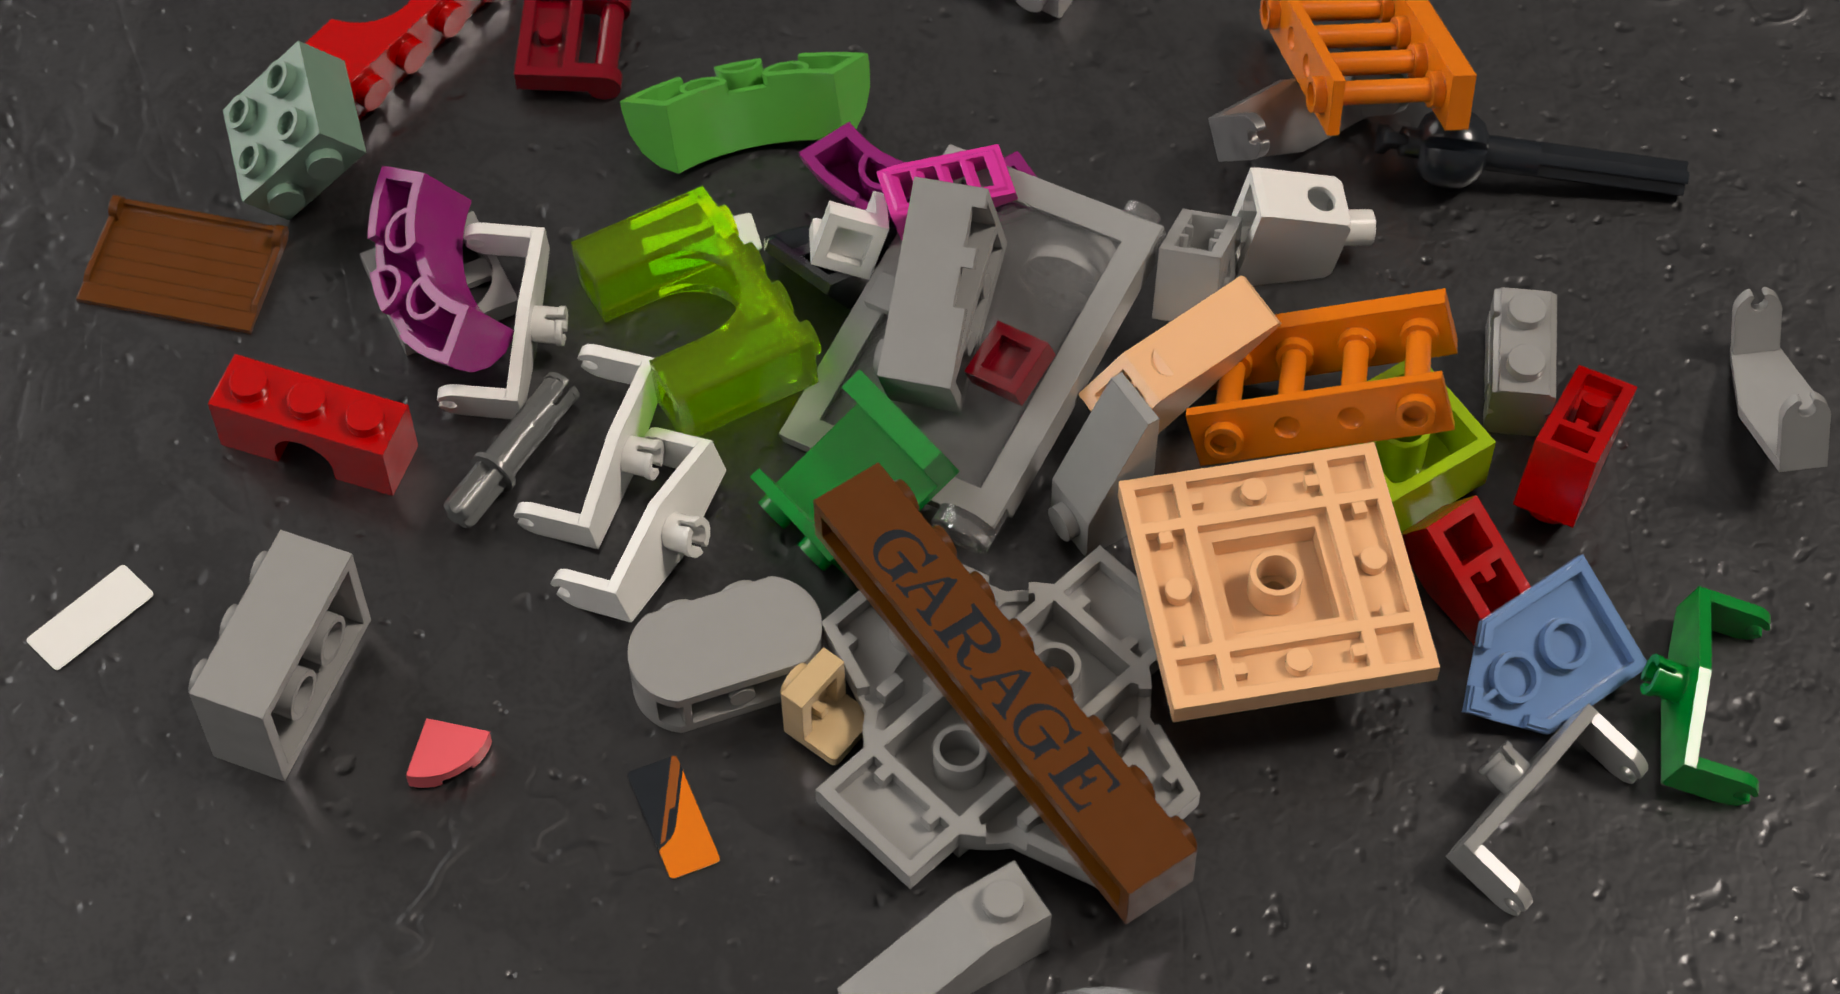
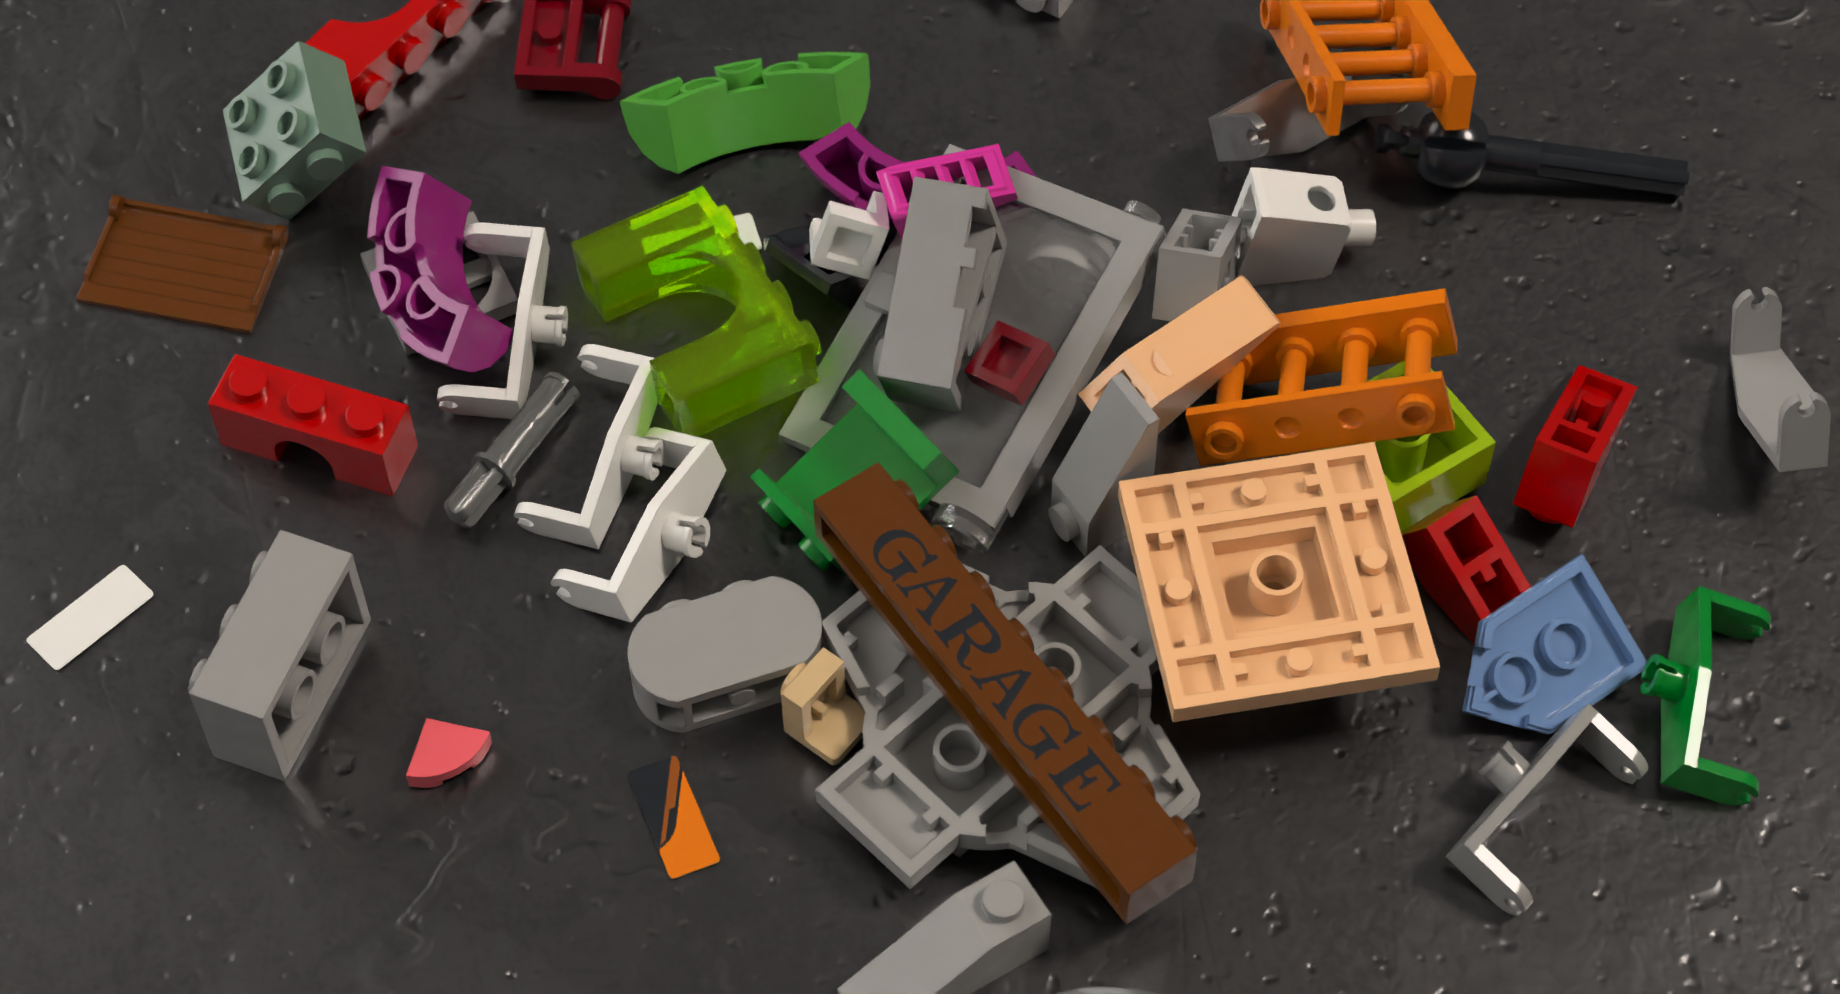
light grey brick [1483,287,1557,436] -> none

